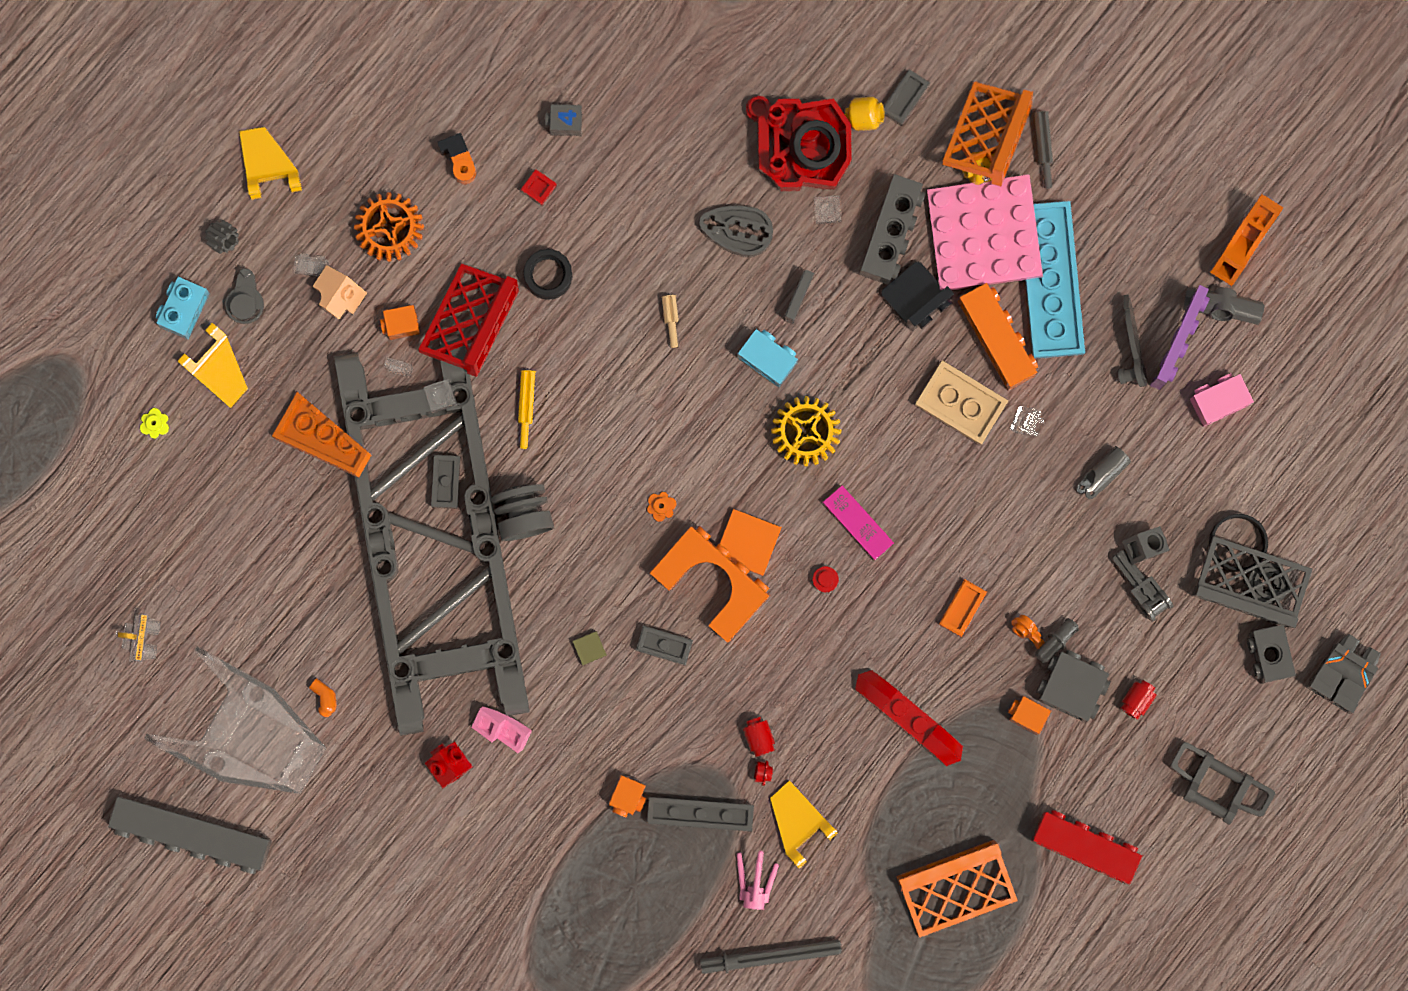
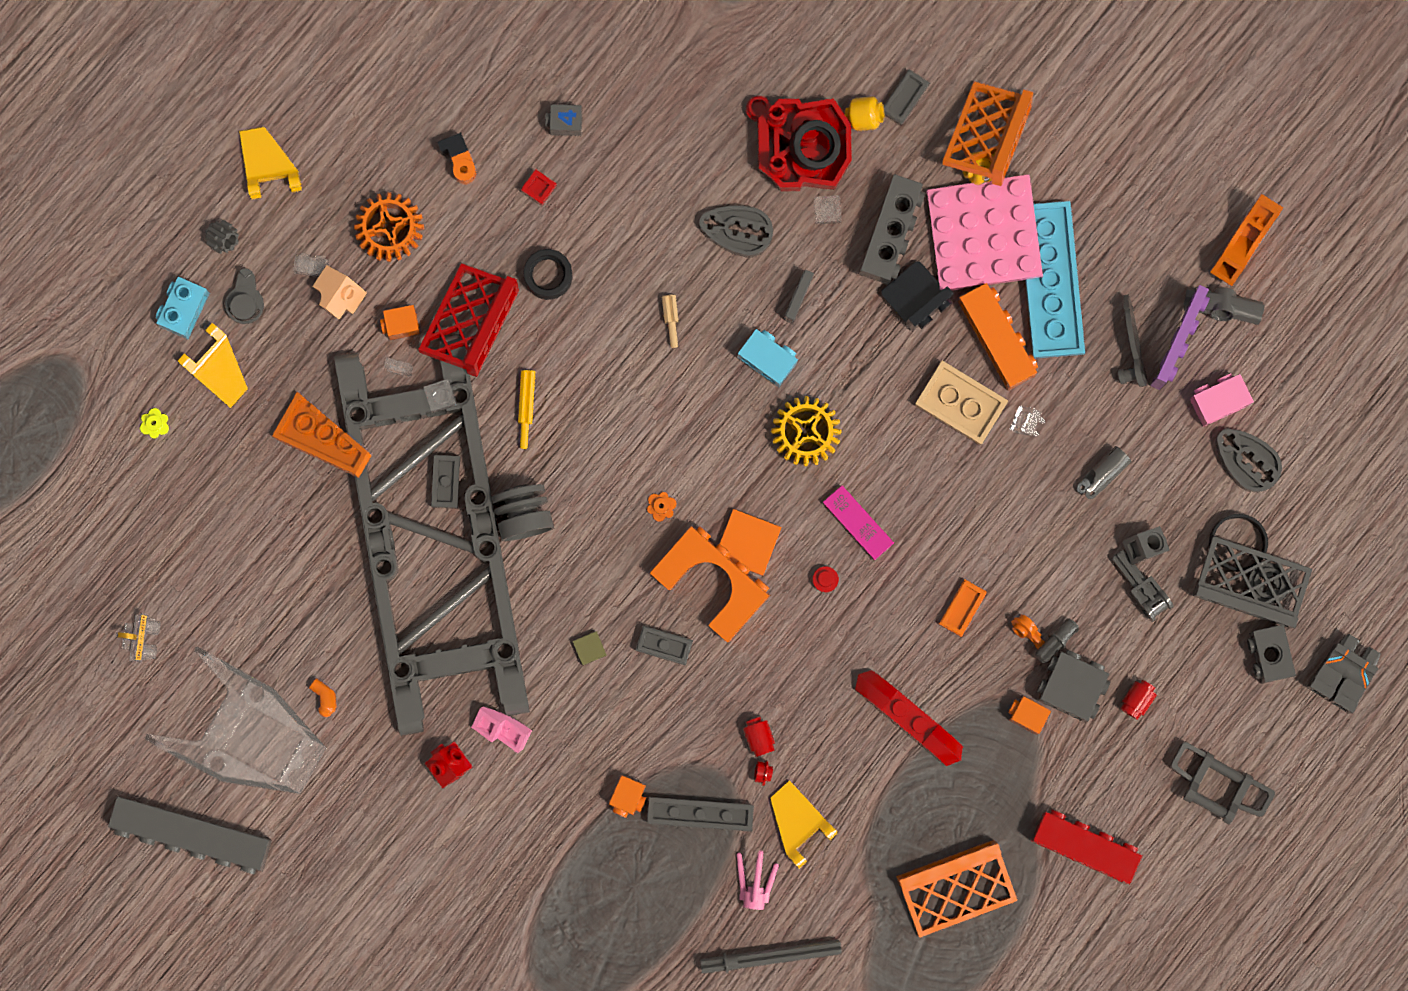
dark grey axle [1033,111,1053,189] -> none
none -> dark grey piece [1215,429,1282,493]

